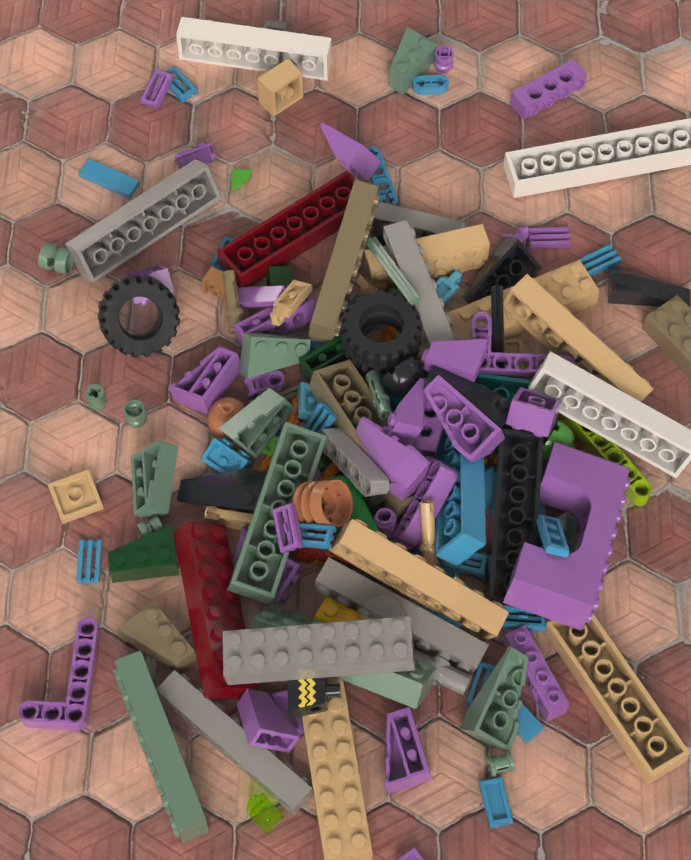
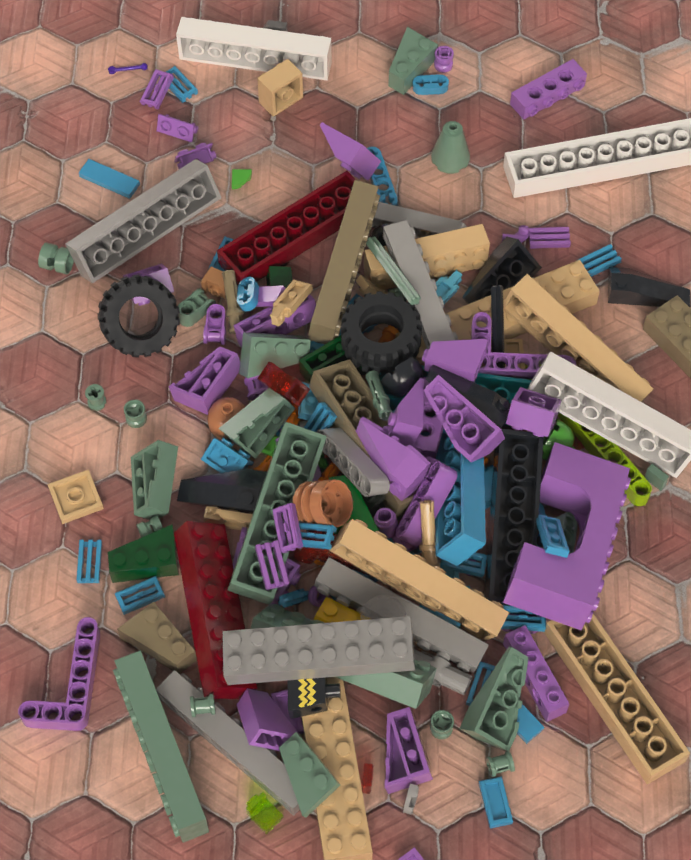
none -> dark purple hinge [108,63,148,74]
none -> dark azure tile [115,576,165,615]
none -> medium lavender hinge [157,114,198,143]
none -> sand green piece [178,288,216,327]
none -> sand green bush [190,694,216,717]
none -> medium lavender piece [203,304,227,345]
none -> dark azure beam [237,277,259,312]
none -> medium lavender tile [255,540,289,590]
none -> clear red brick [257,362,310,407]
none -> dark azure axle [278,588,309,608]
none -> sand green wing [279,732,341,818]
none -> medium lavender plate [308,586,330,607]
none -> clear red tile [362,763,374,794]
none -> light grey tile [403,783,419,815]
none -> sand green wheel [430,710,454,740]
none -> sand green cone [431,121,470,174]
none -> sand green tile [645,464,669,491]

